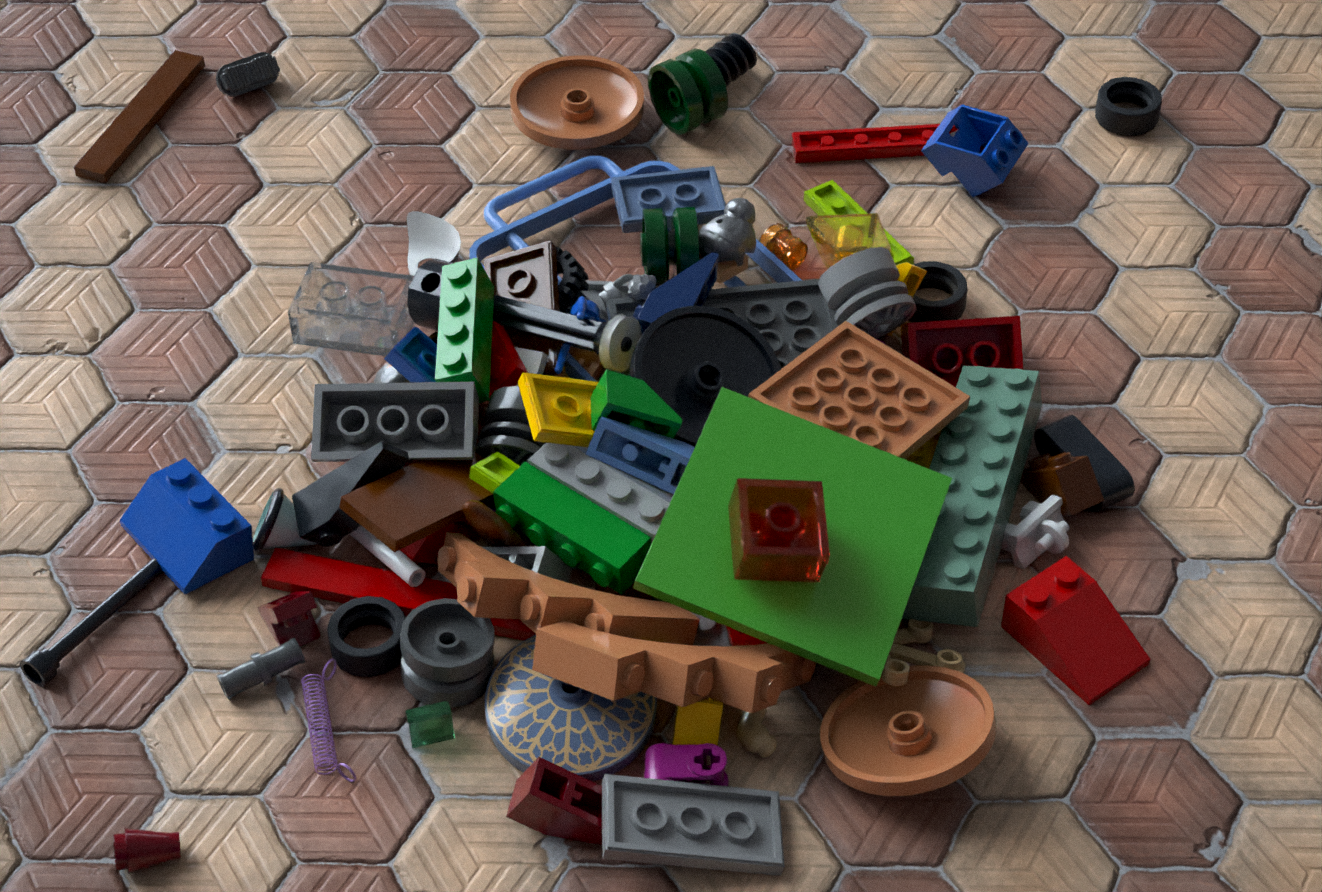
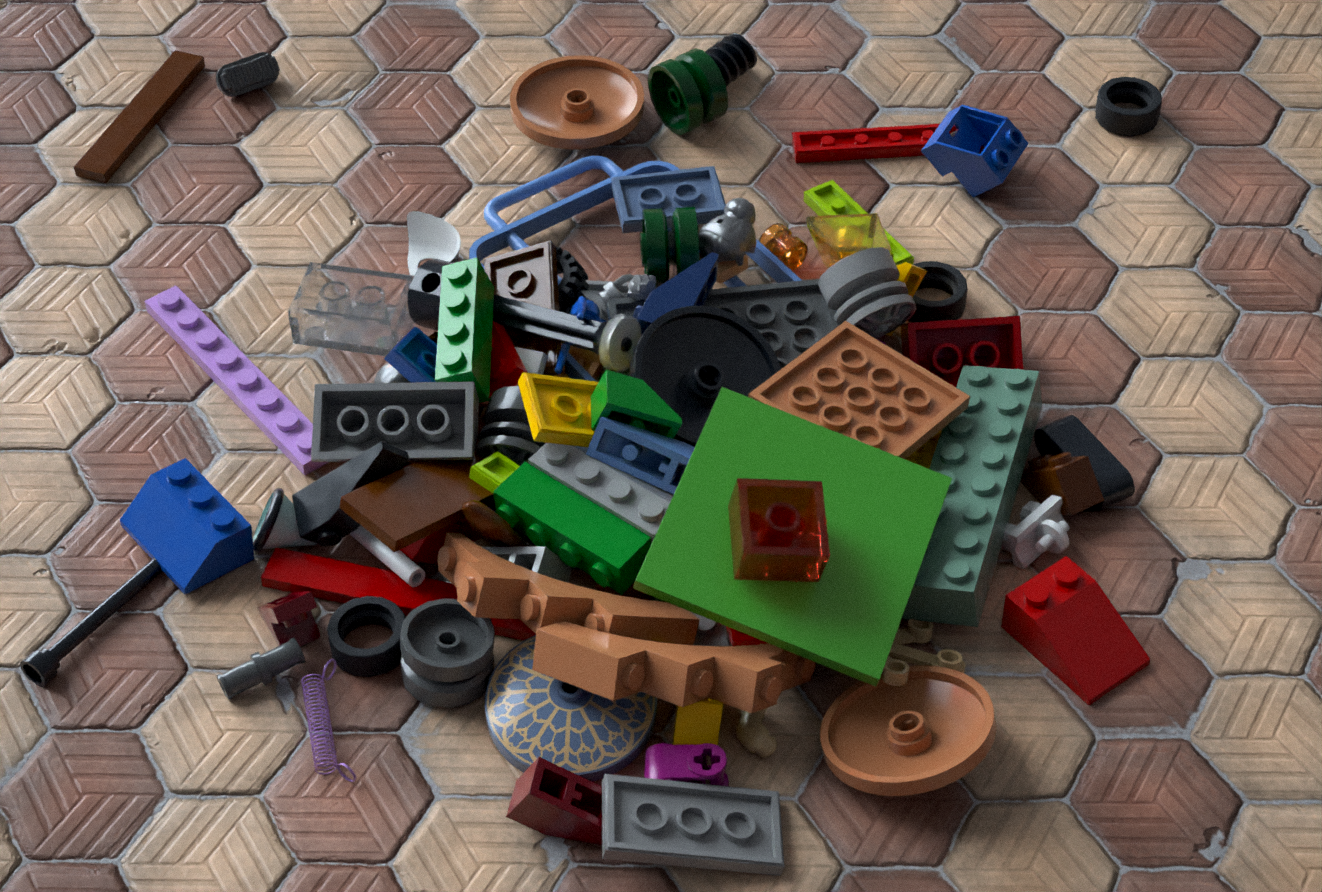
dark red cone [113,828,181,874] -> none
clear green tile [406,701,455,748] -> none
none -> lavender plate [145,286,329,475]

